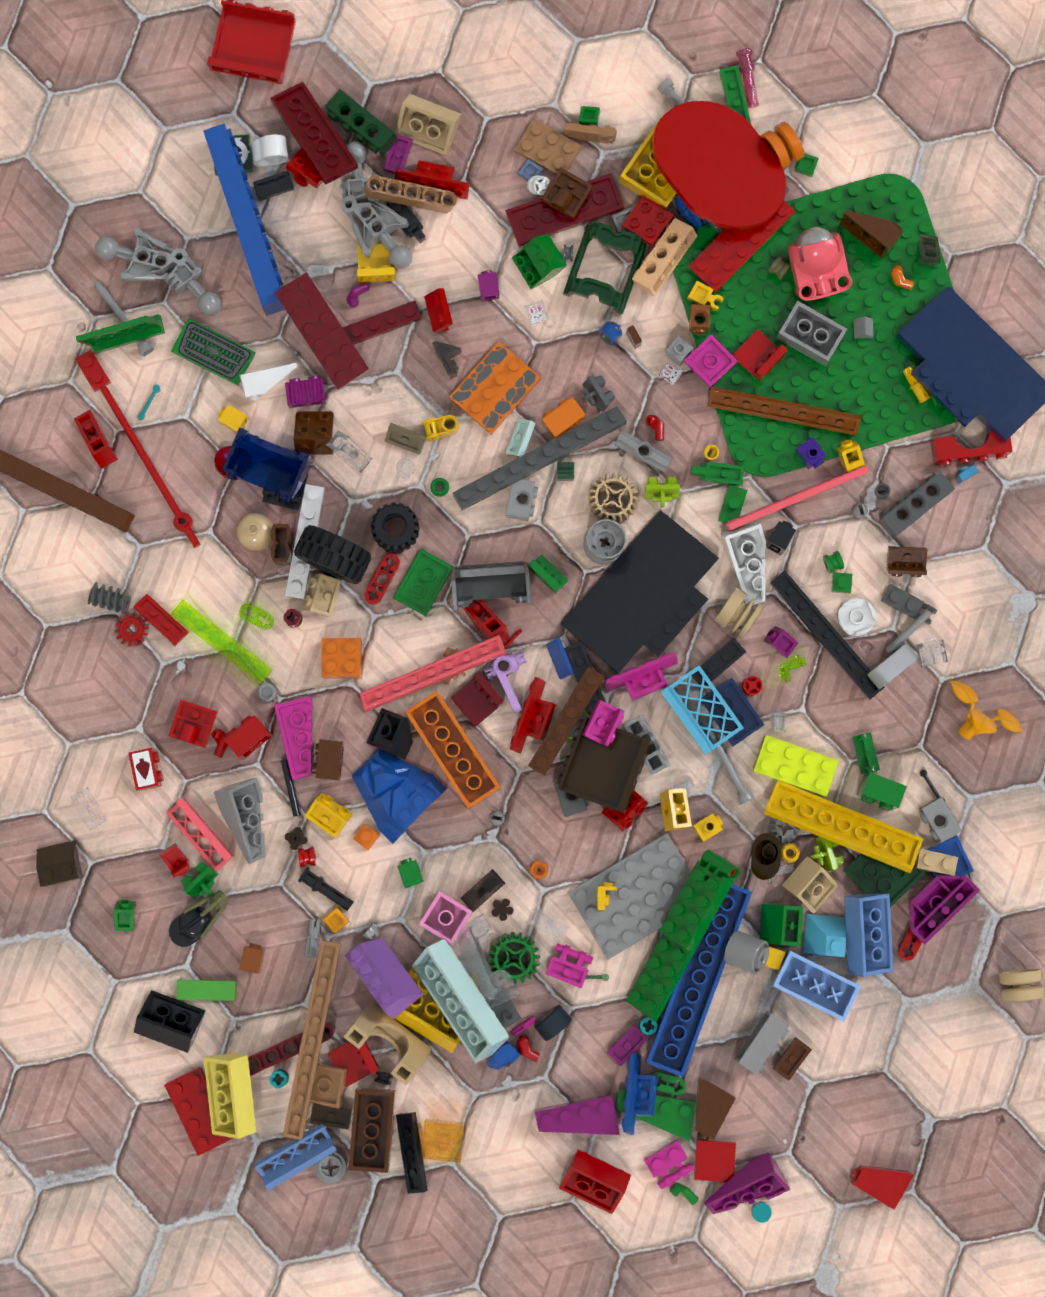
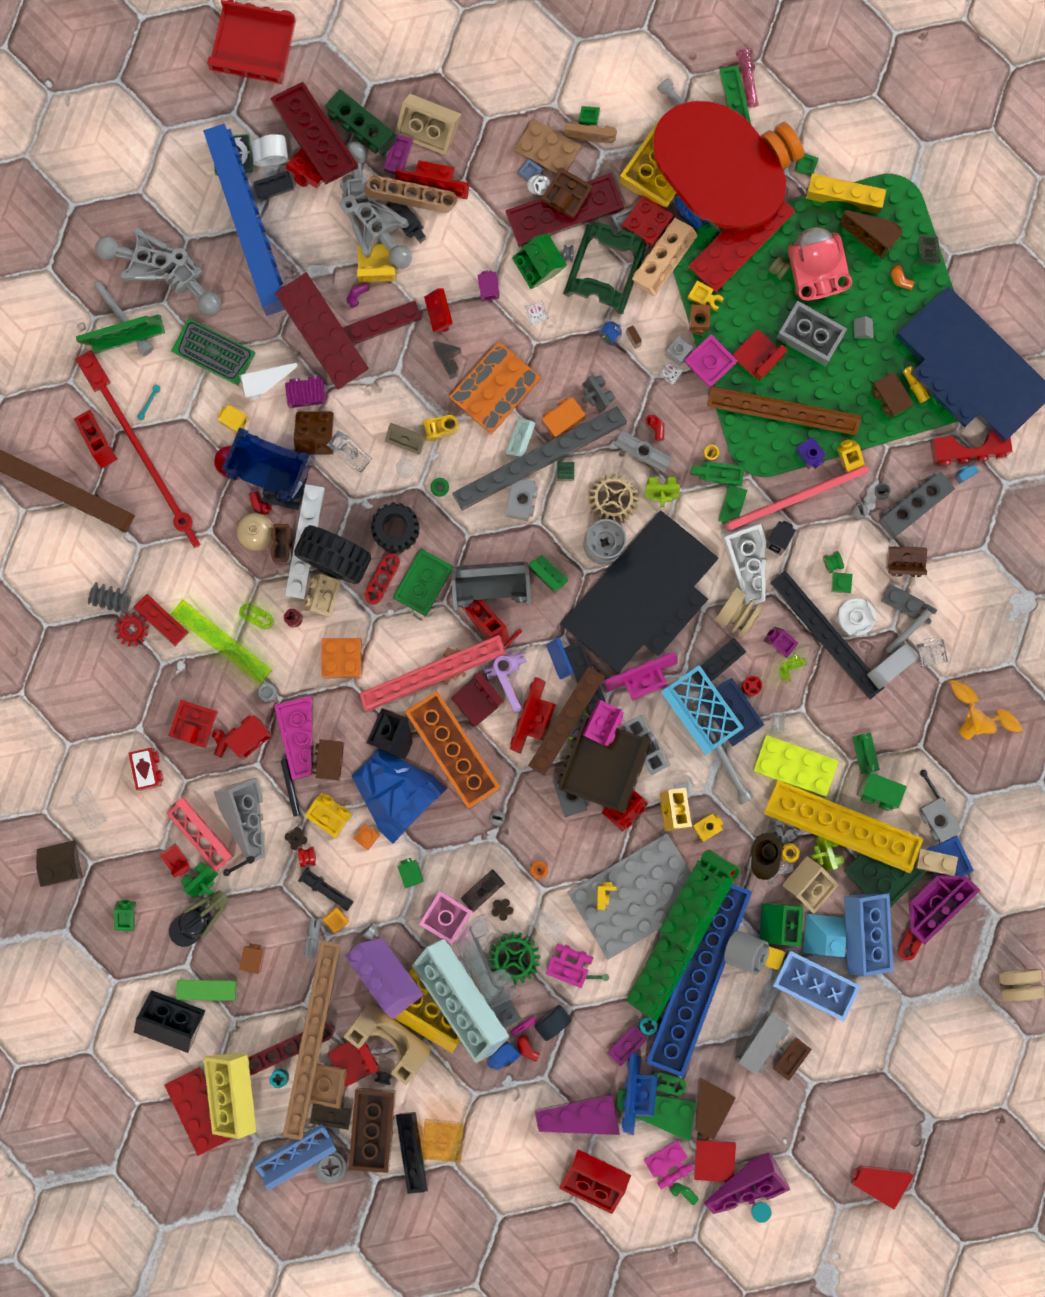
none -> black hinge [223,855,255,876]
none -> red arm [249,491,272,515]
none -> yellow arch [806,173,886,215]
none -> reddish brown brick [871,372,913,419]

